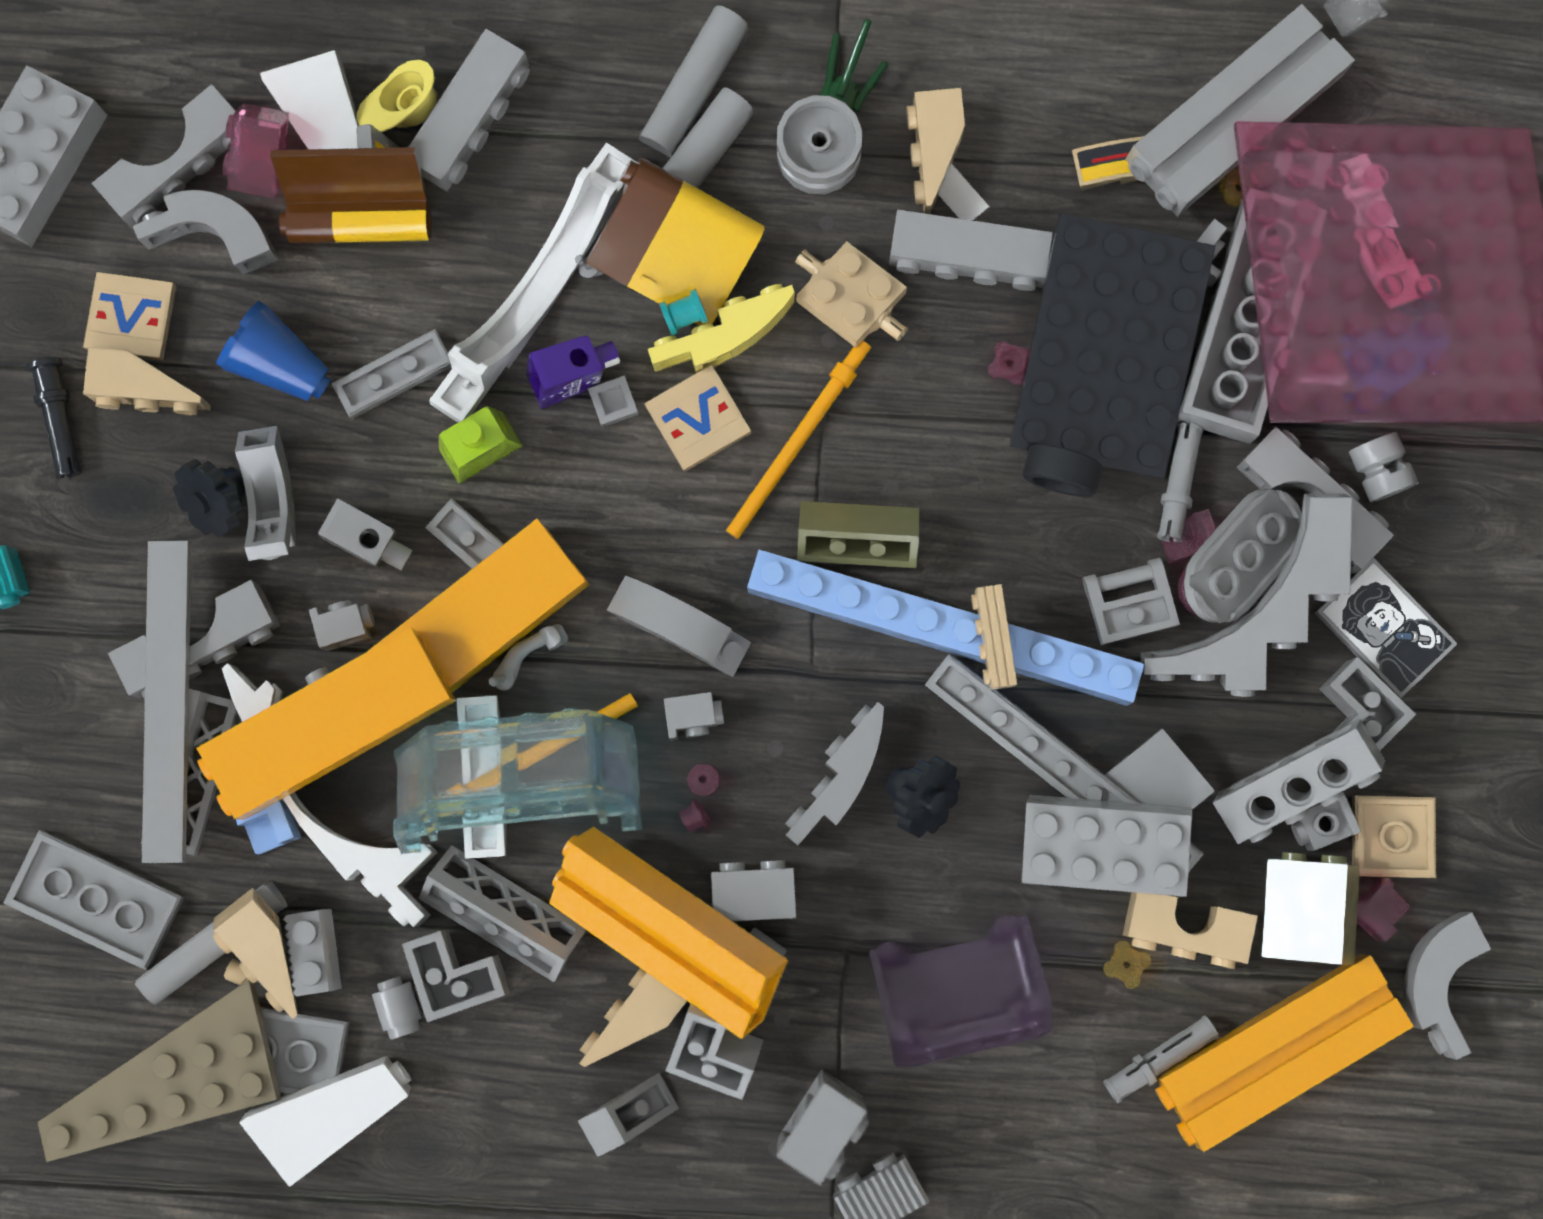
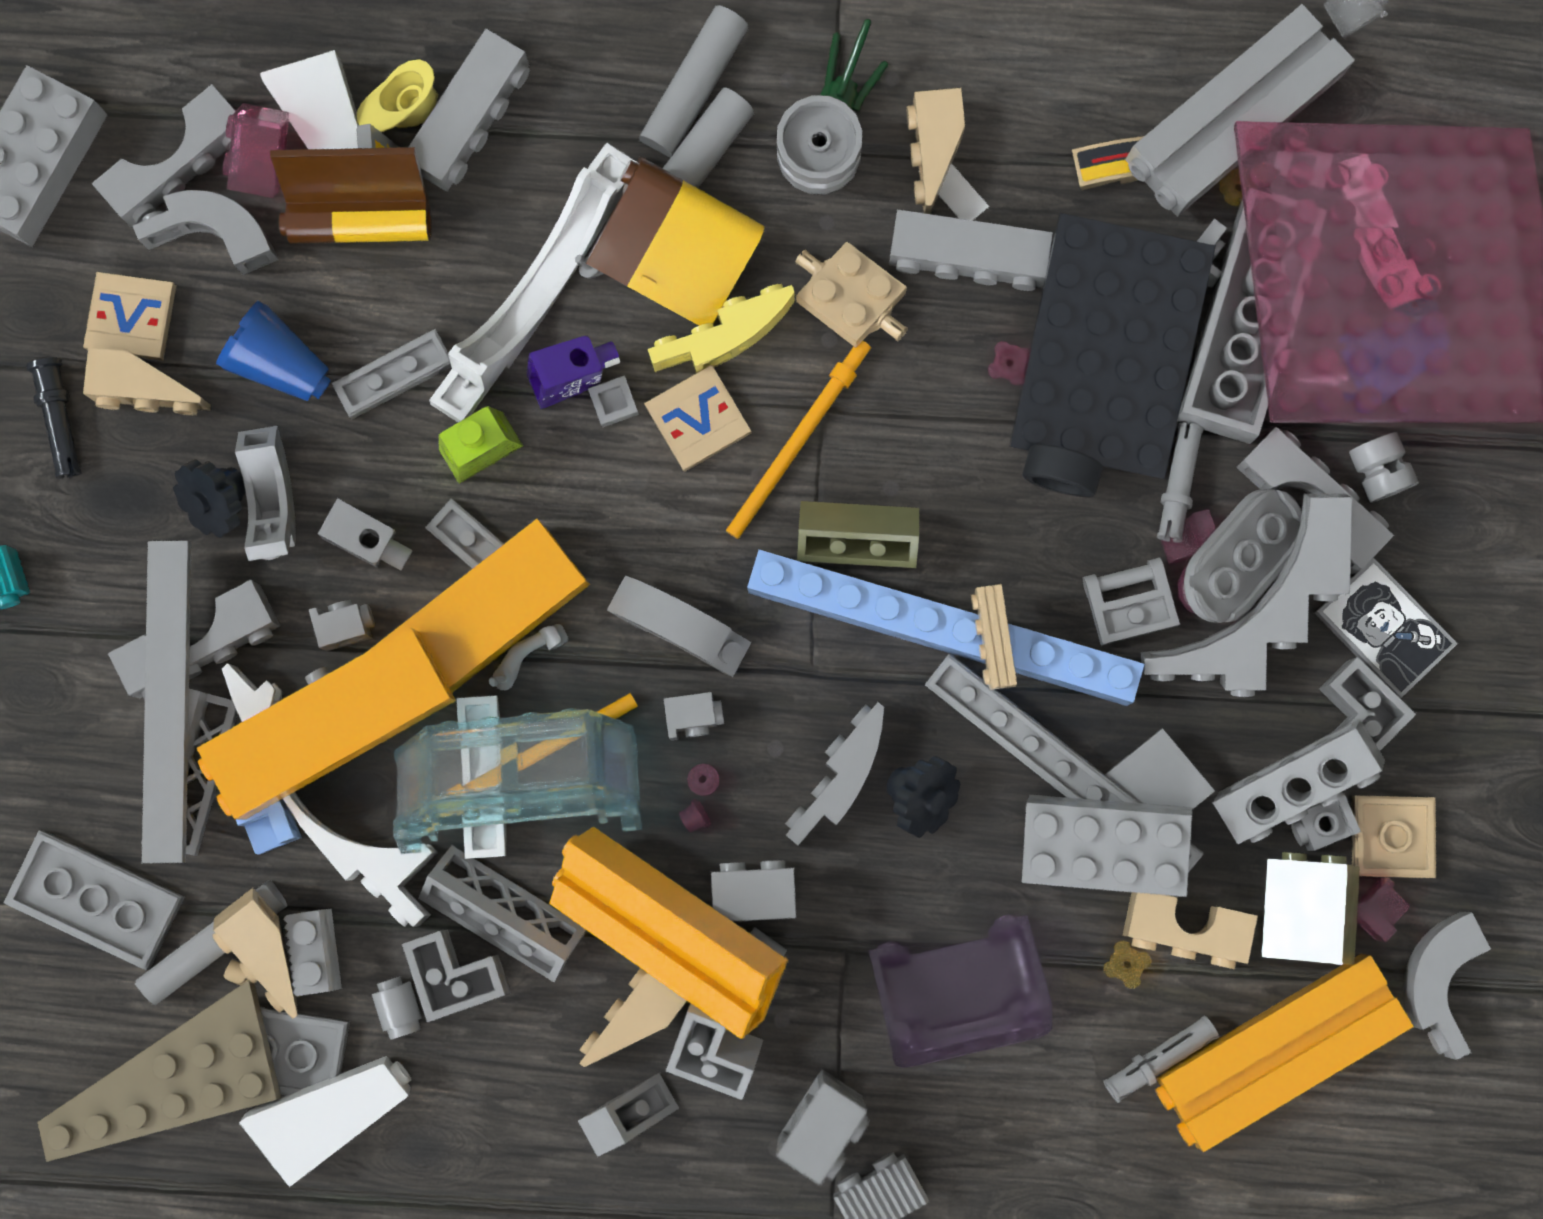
teal bush [659,289,709,336] -> none

